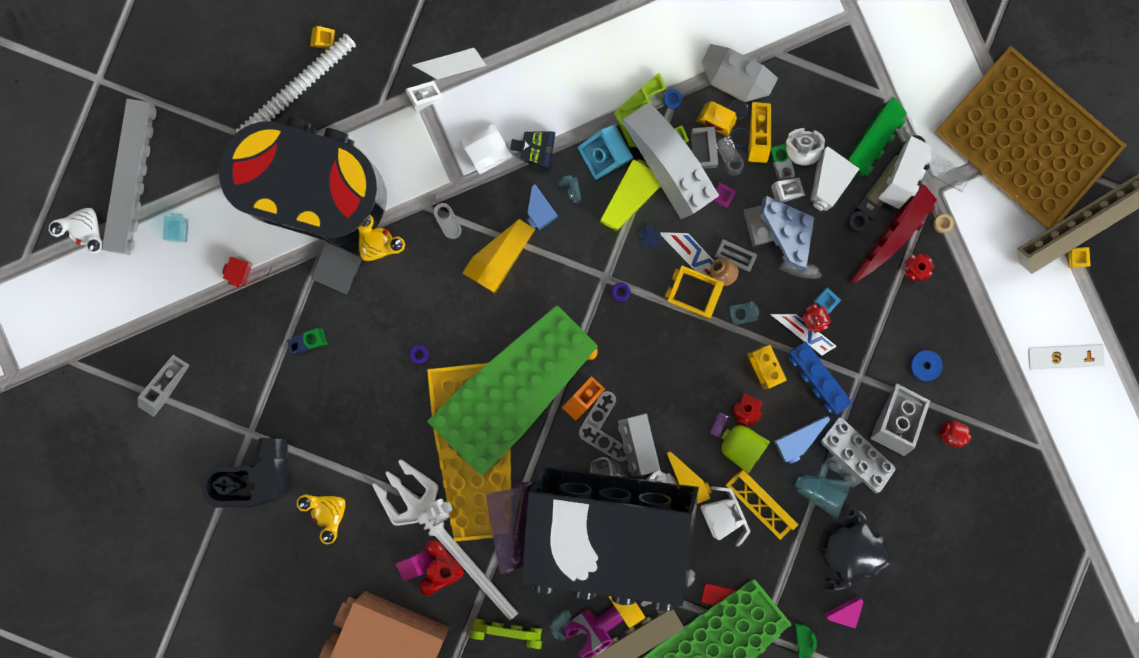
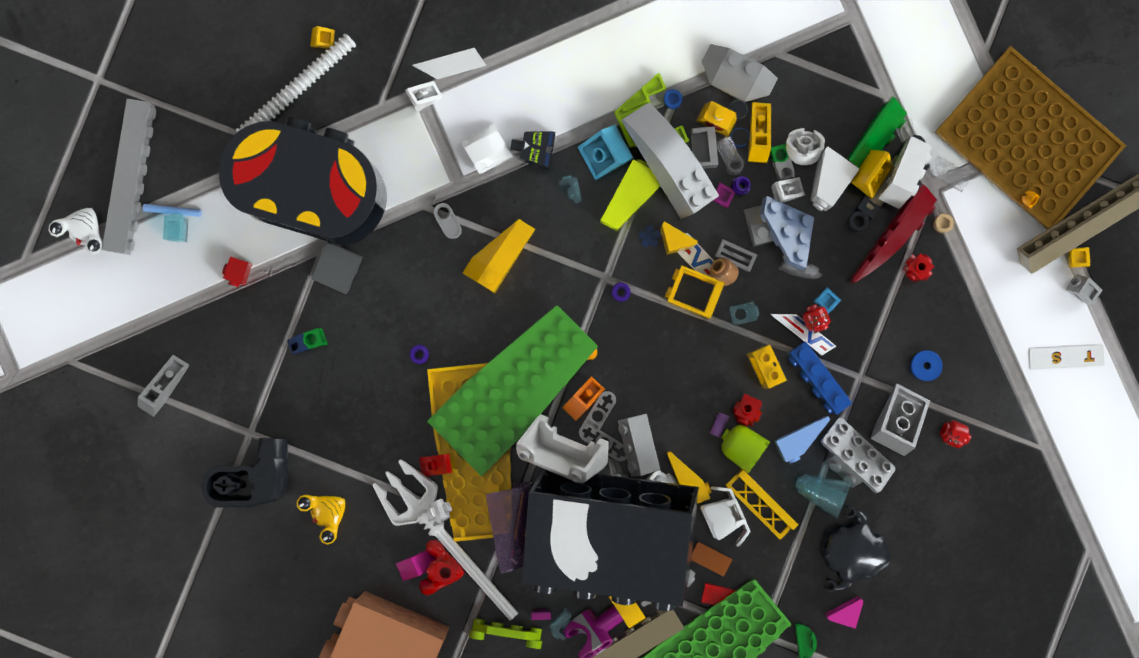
yellow head [358,215,405,261] -> none
medium blue slope [527,185,558,230] -> none
none -> light blue bar [143,204,202,217]
none -> red plate [419,454,452,476]
none -> white windscreen [516,414,609,483]
none -> magenta tile [531,609,551,620]
none -> yellow slope [660,221,698,255]
none -> dark orange tile [691,541,732,576]
none -> dark purple plate [732,176,751,195]
none -> yellow slope [851,150,893,198]
none -> light orange hinge [1022,191,1039,208]
none -> light grey bracket [1066,275,1102,306]

